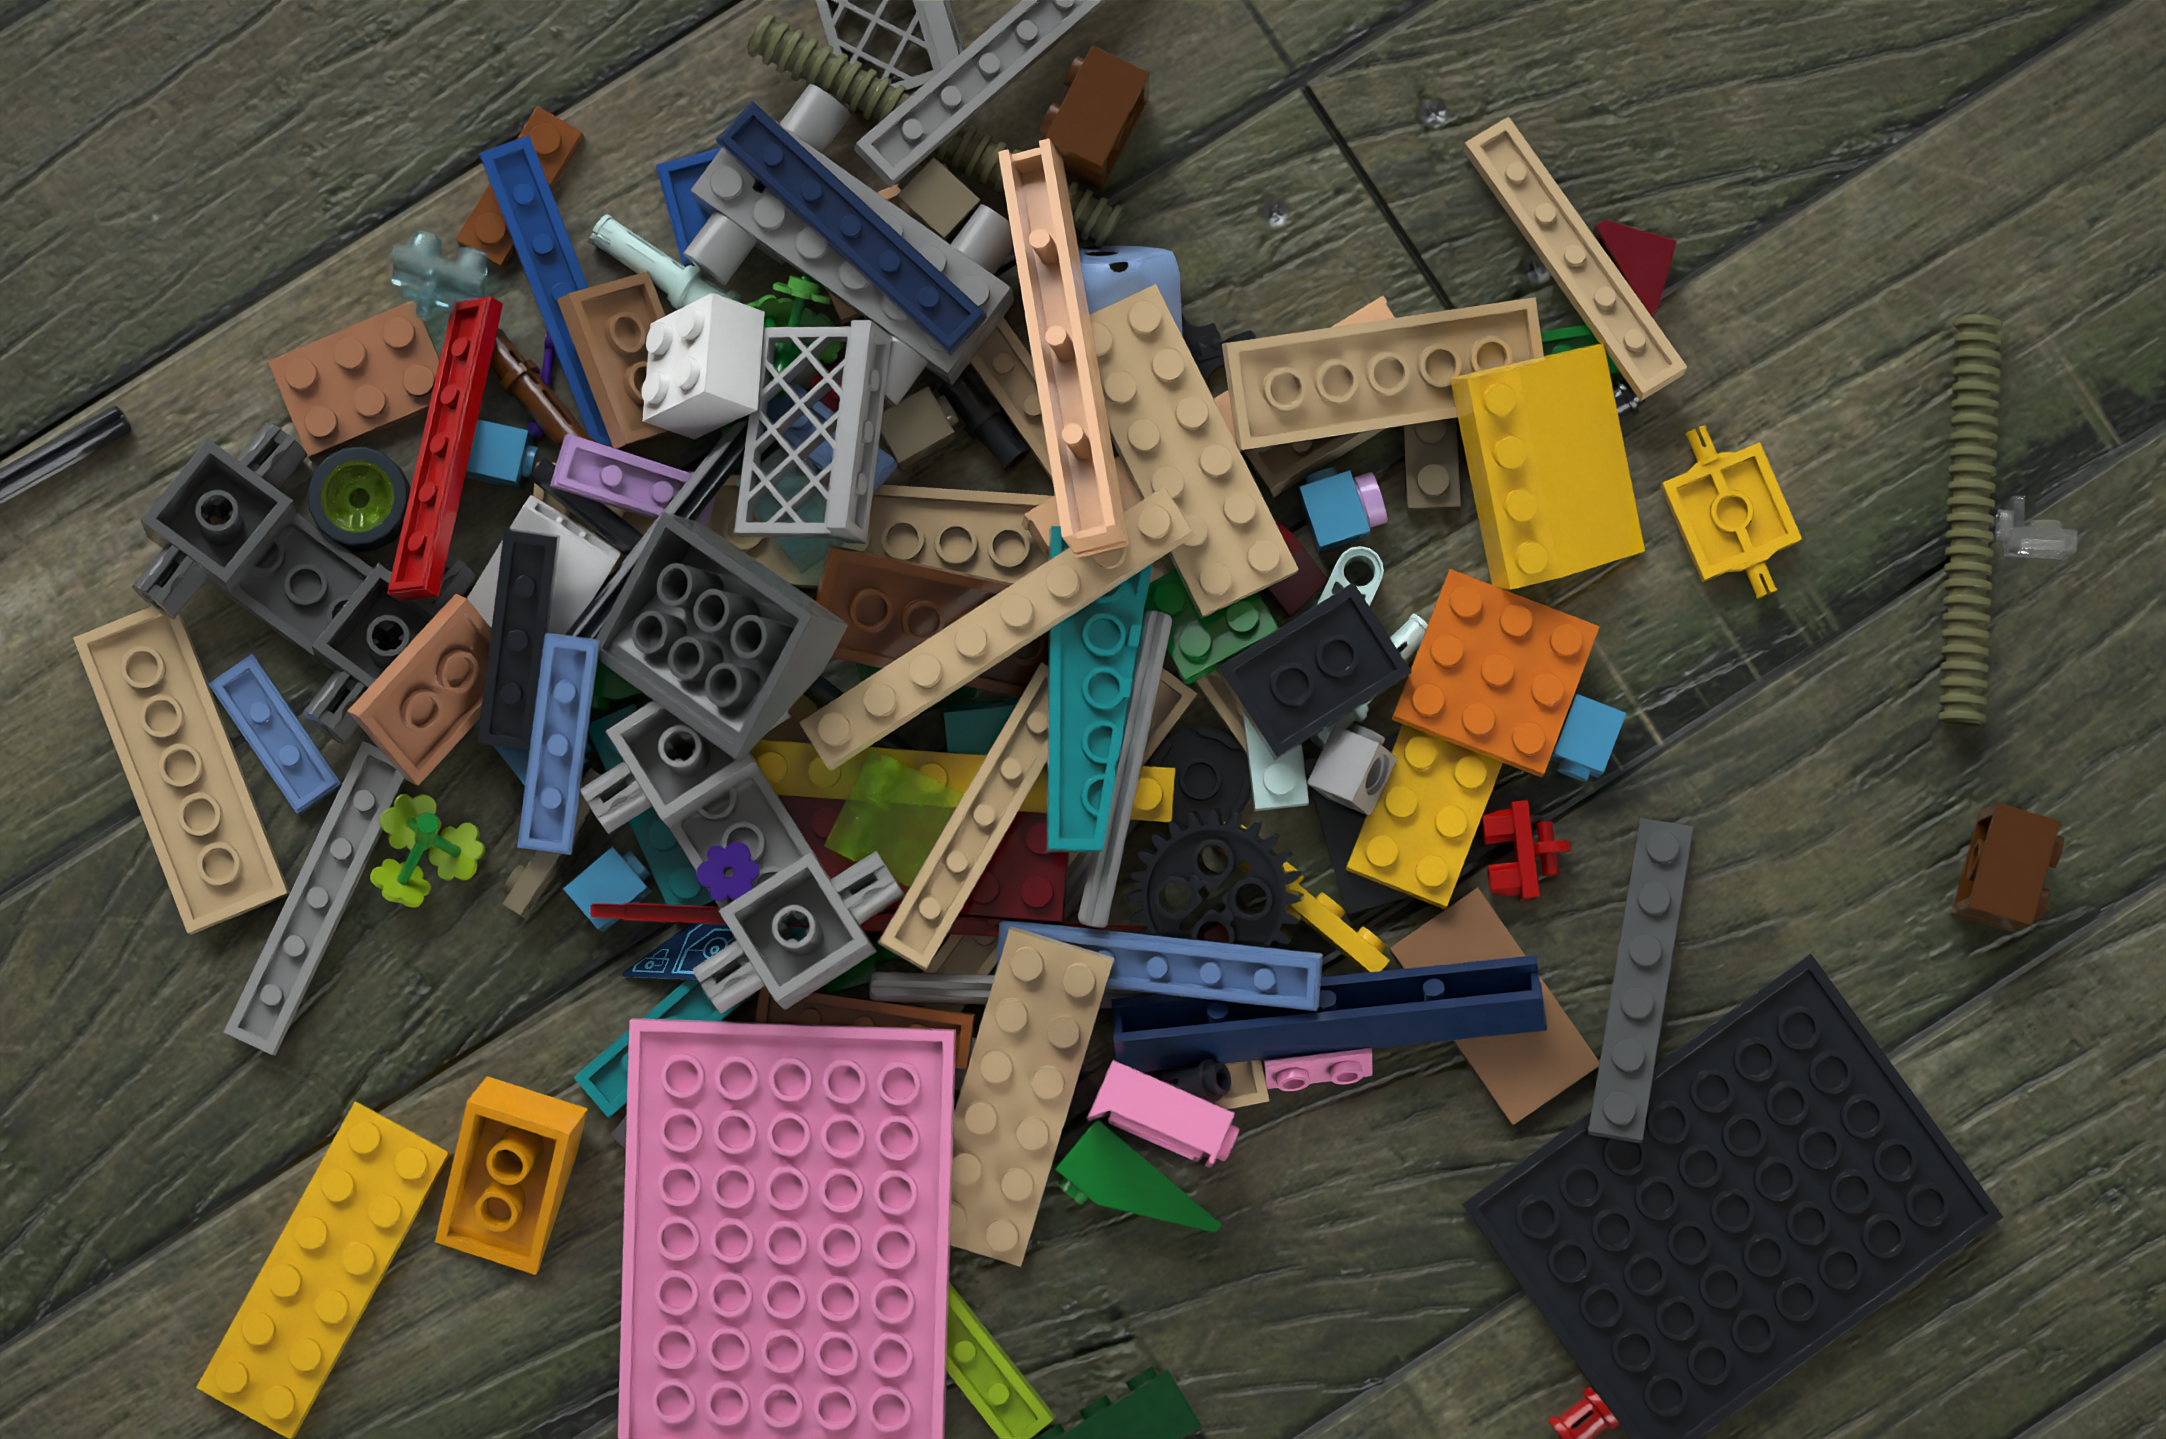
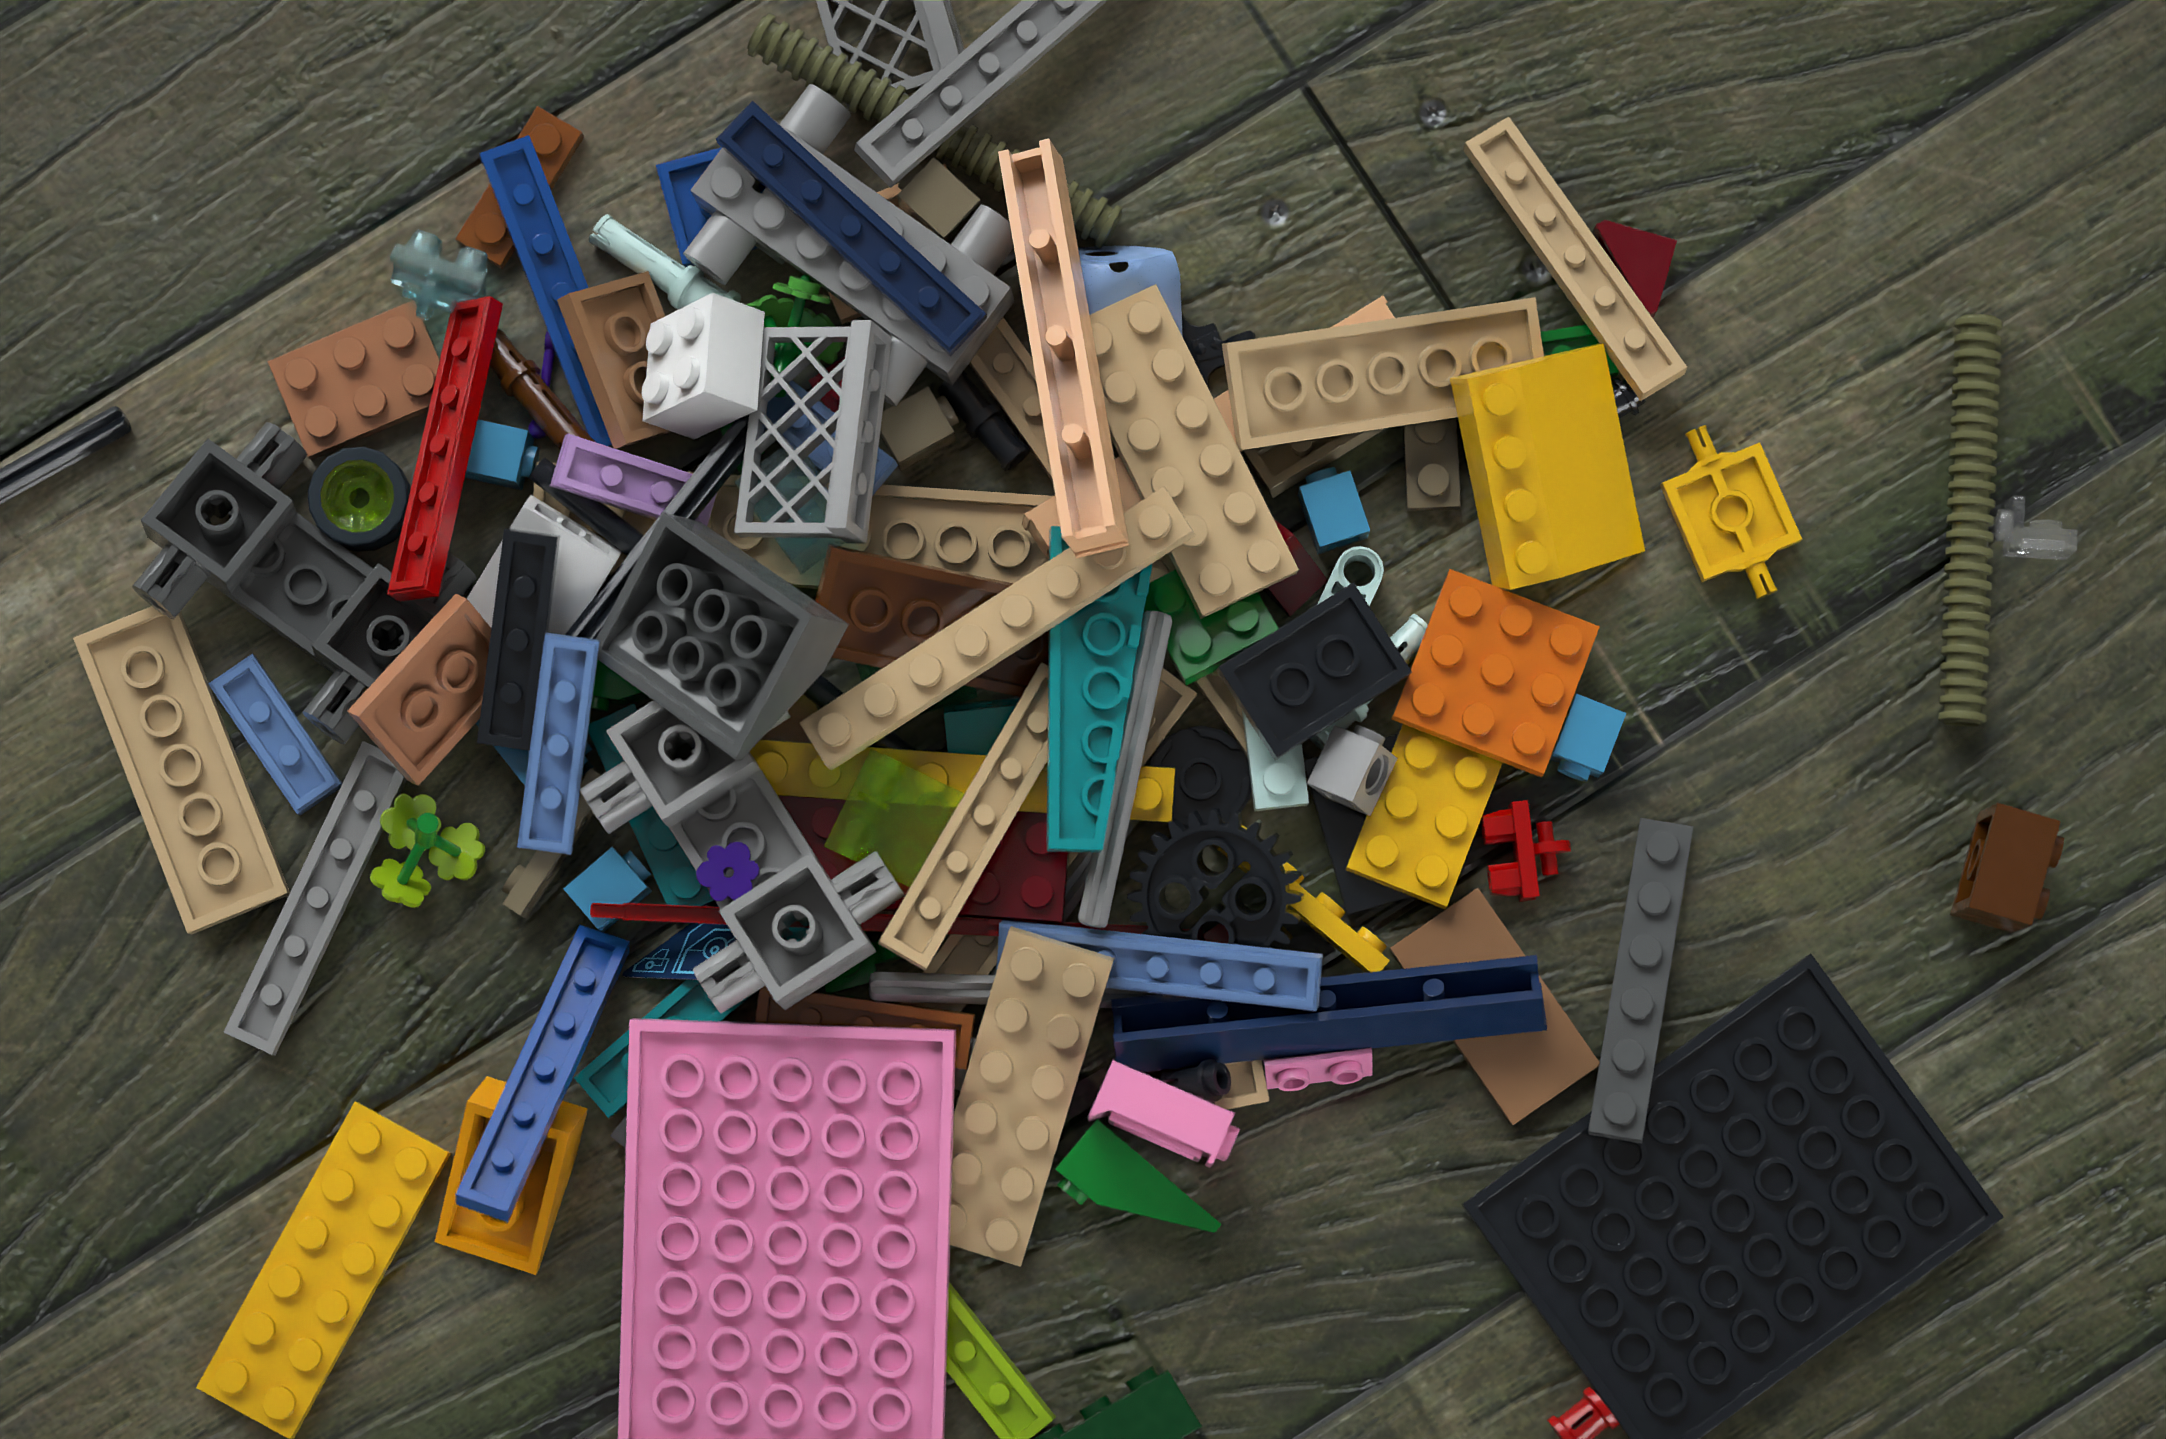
reddish brown brick [1040,45,1149,190] -> none
lavender tile [1353,472,1388,528] -> none
none -> blue plate [455,924,629,1222]

